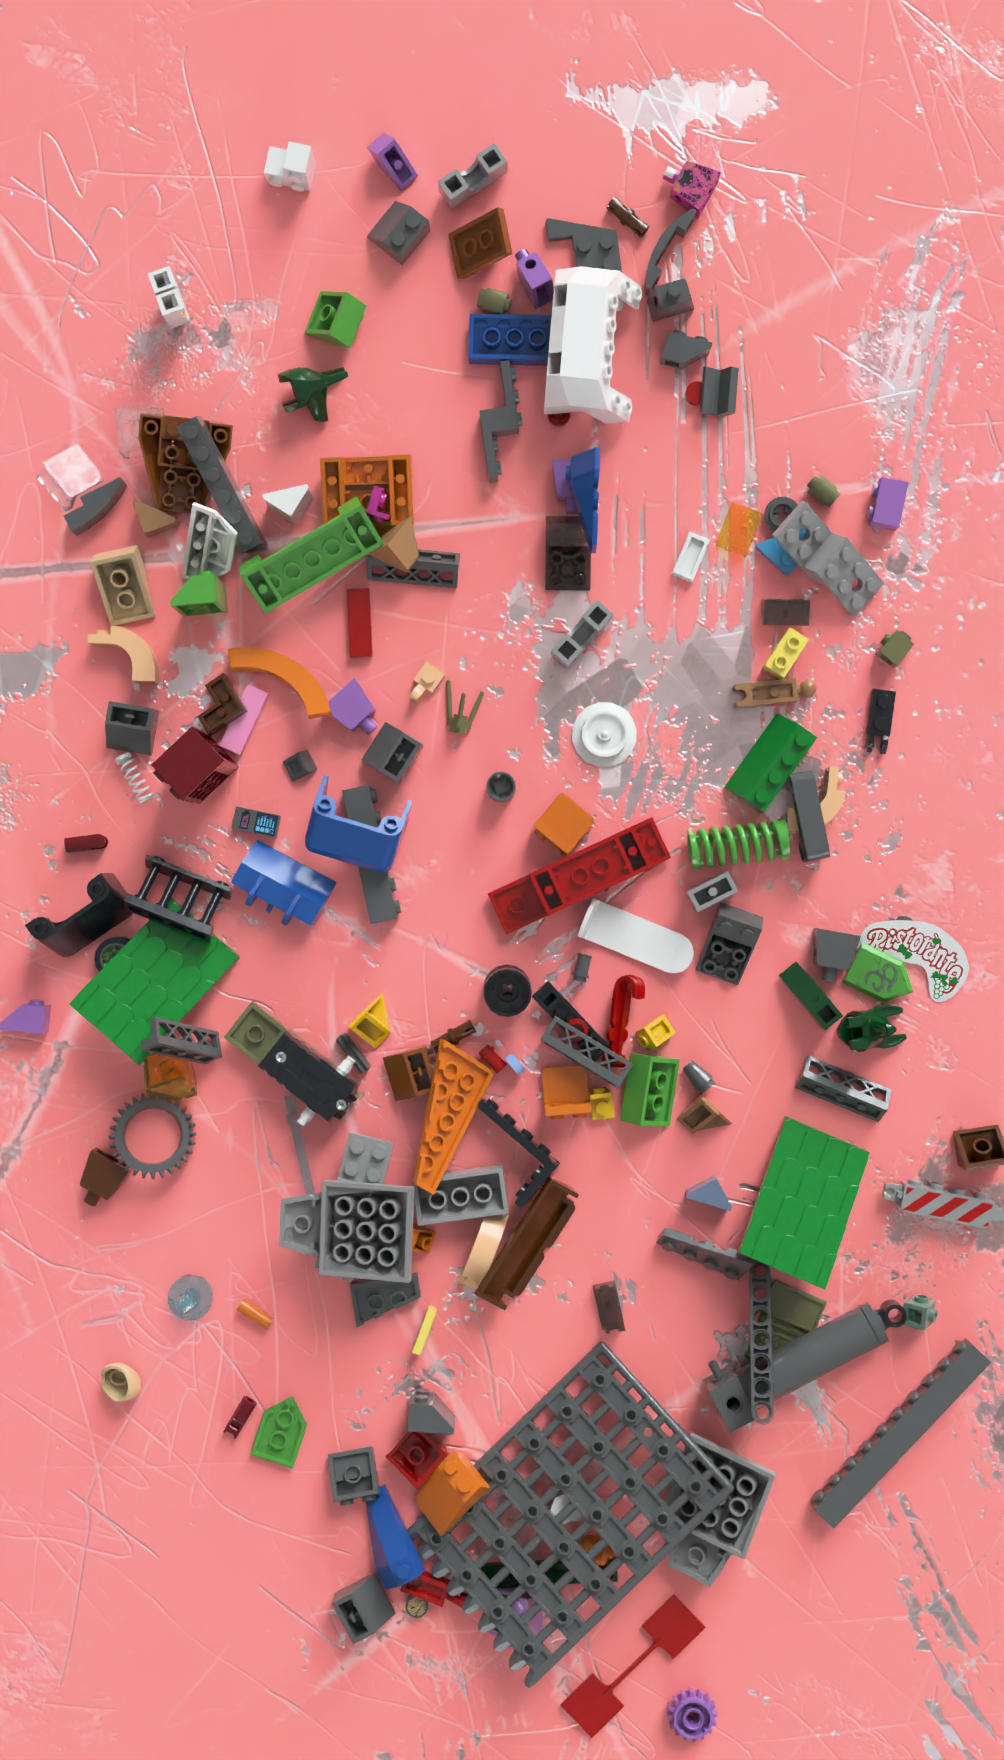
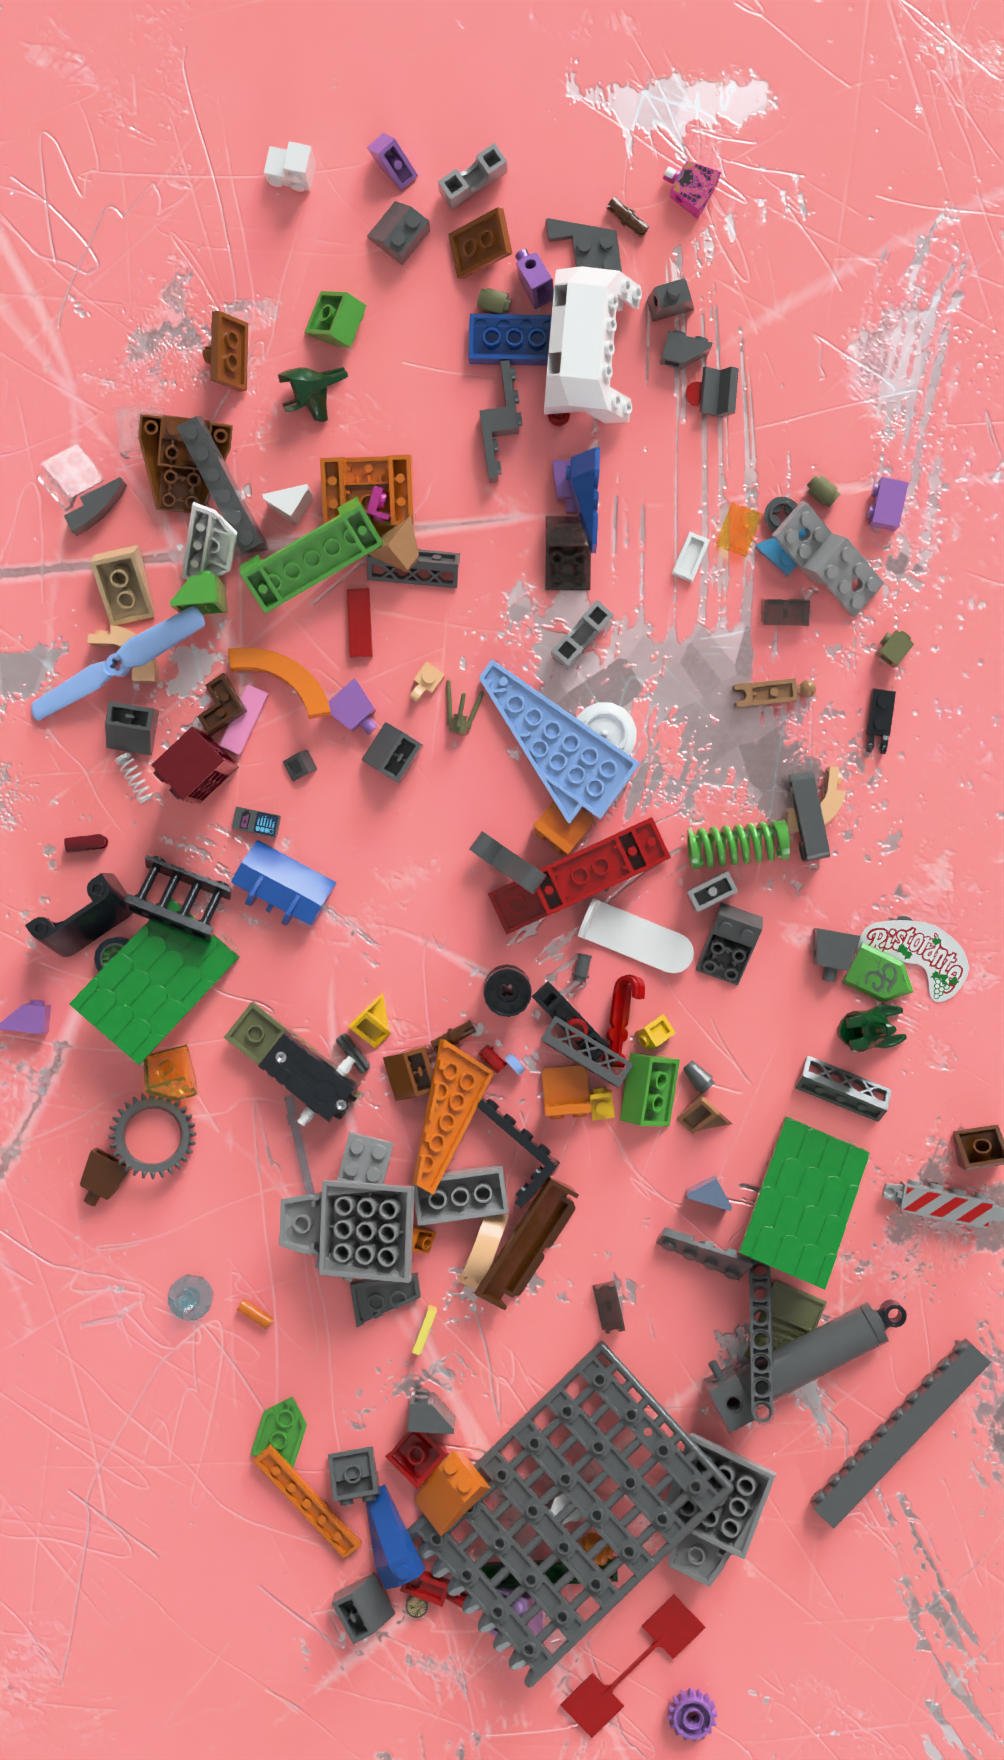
tan hair [101,1362,142,1403] -> none
medium nougat slope [133,499,180,538] -> none
dark grey fence [140,1017,222,1064] -> none
white hips [148,266,191,329] -> none
dark red bar [223,1396,257,1439] -> none
blue windscreen [305,775,412,873] -> none
dark grey brick [342,785,402,924] -> none
dark grey wheel [486,771,516,803] -> none
dark grey slope [645,209,697,297] -> none
green slope [724,713,818,813] -> none
light yellow brick [761,627,809,680] -> none
dark green slope [778,961,843,1030] -> none
sand green brick [903,1294,938,1330] -> none
none -> light blue piece [31,606,205,721]
none -> dark orange plate [202,310,248,392]
none -> orange tile [253,1444,362,1560]
none -> dark grey beam [469,831,547,894]
none -> light blue wing [479,659,641,824]

